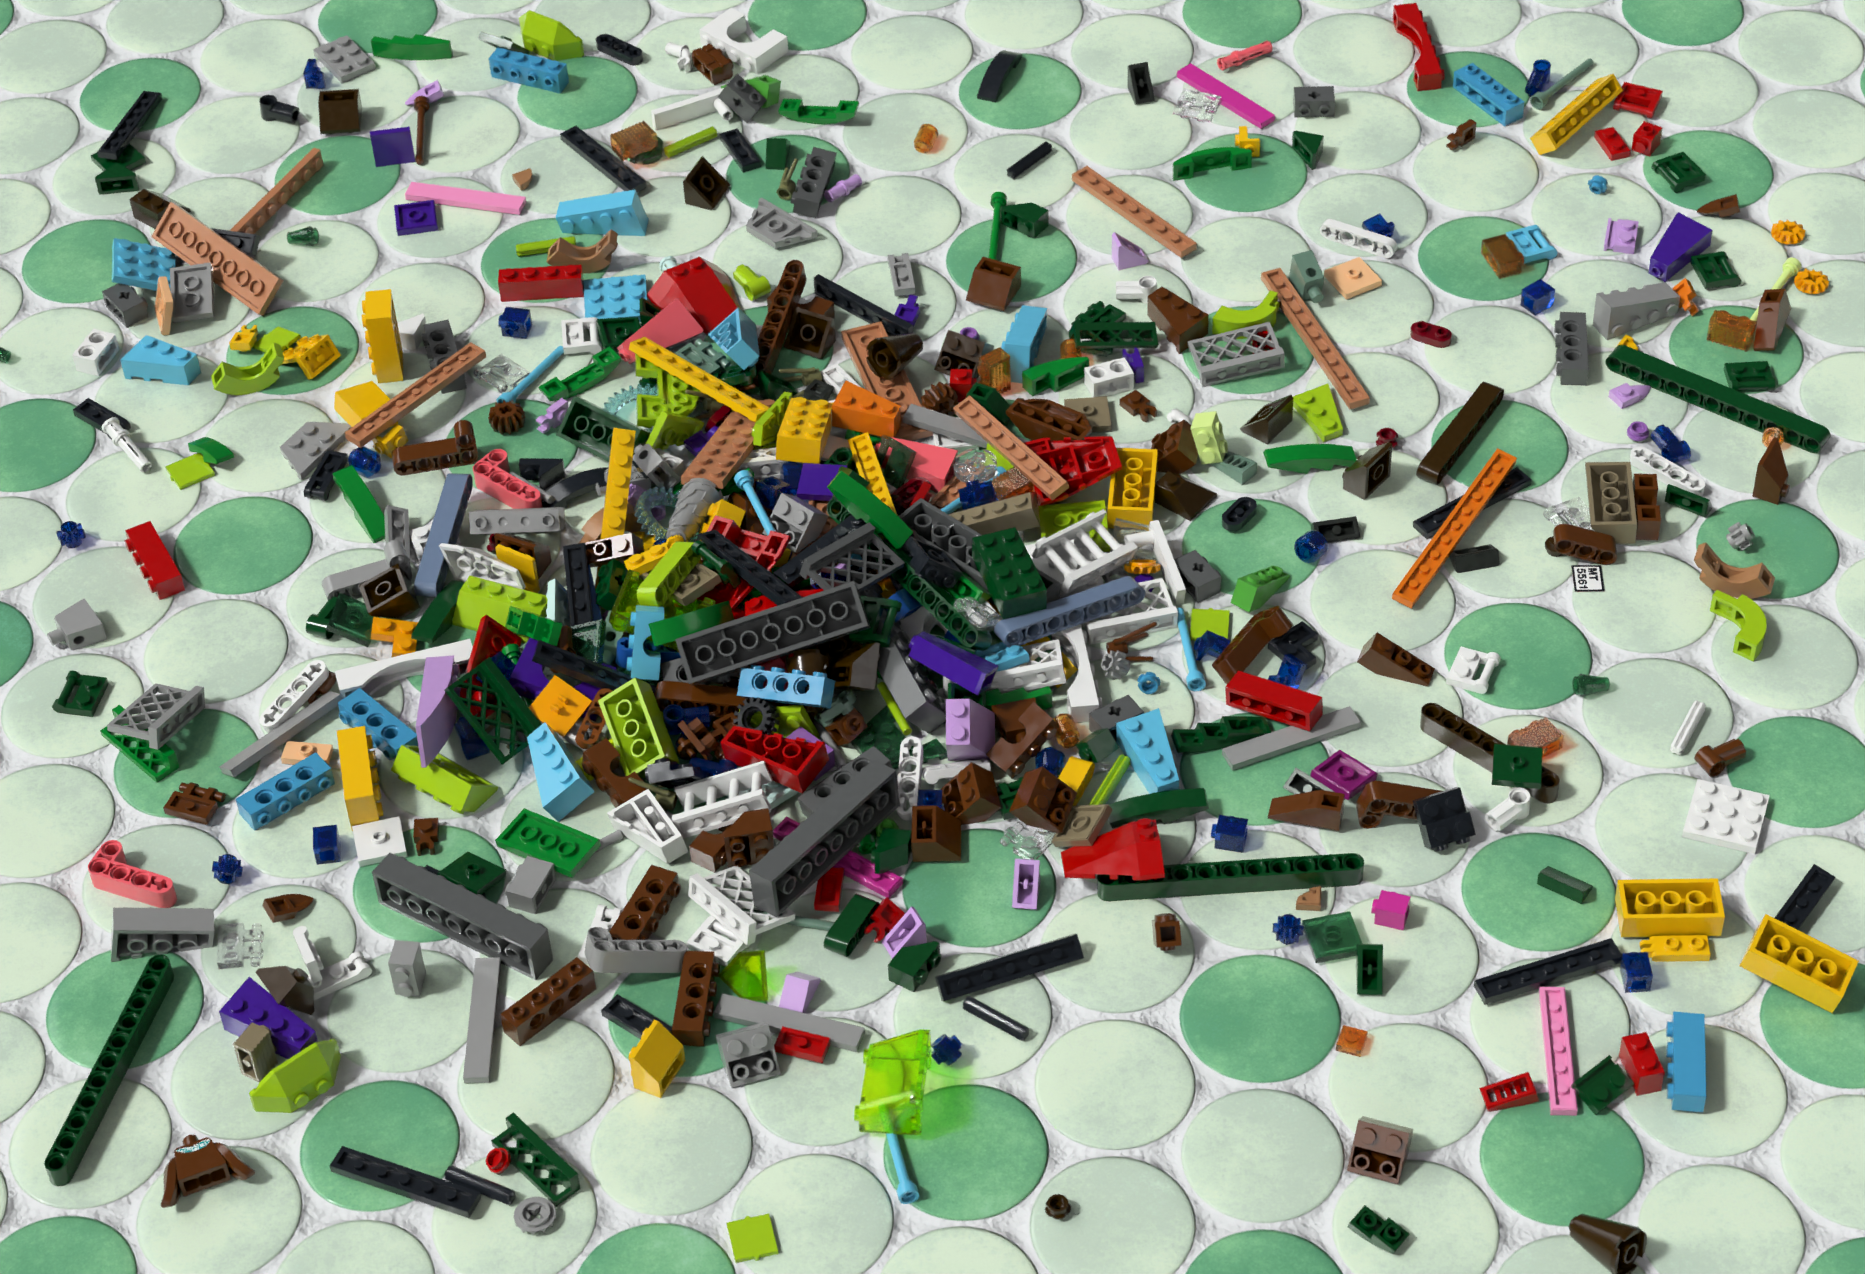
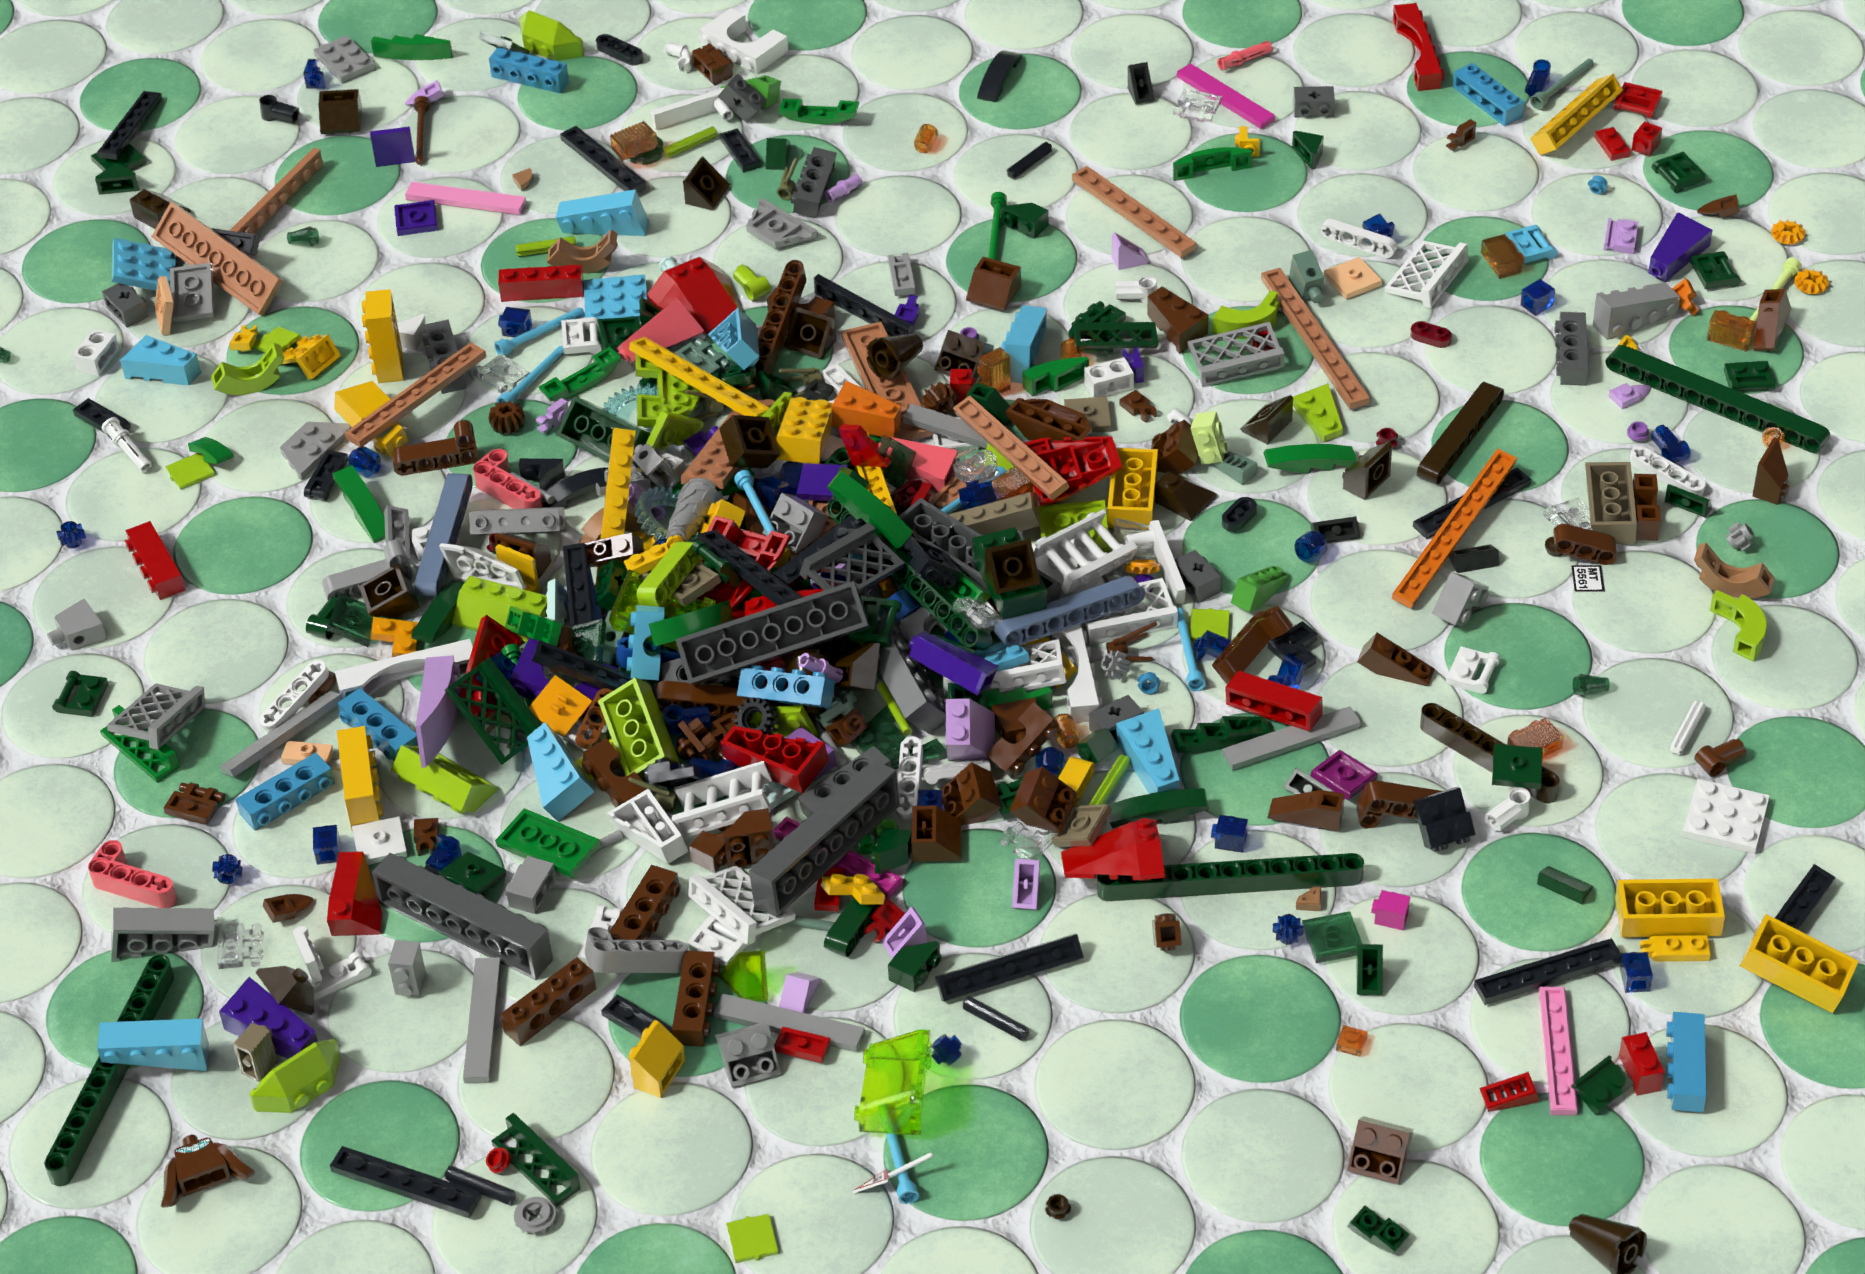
clear blue piece [454,716,490,761] -> none
dark red plate [704,404,732,432] -> none
none -> medium azure wedge [97,1018,209,1071]
none -> red wedge [327,851,382,936]
none -> clear blue bracket [425,833,462,871]
none -> medium azure piece [494,308,584,357]
none -> dark brown brick [719,415,781,469]
none -> lavender pin [799,653,843,683]
none -> yellow plate [821,874,885,904]
none -> red wing [838,424,891,467]
none -> white piece [852,1153,933,1193]
none -> dark brown slope [985,538,1040,594]
none -> white fence [1385,241,1469,308]
none -> light grey brick [1431,572,1489,627]

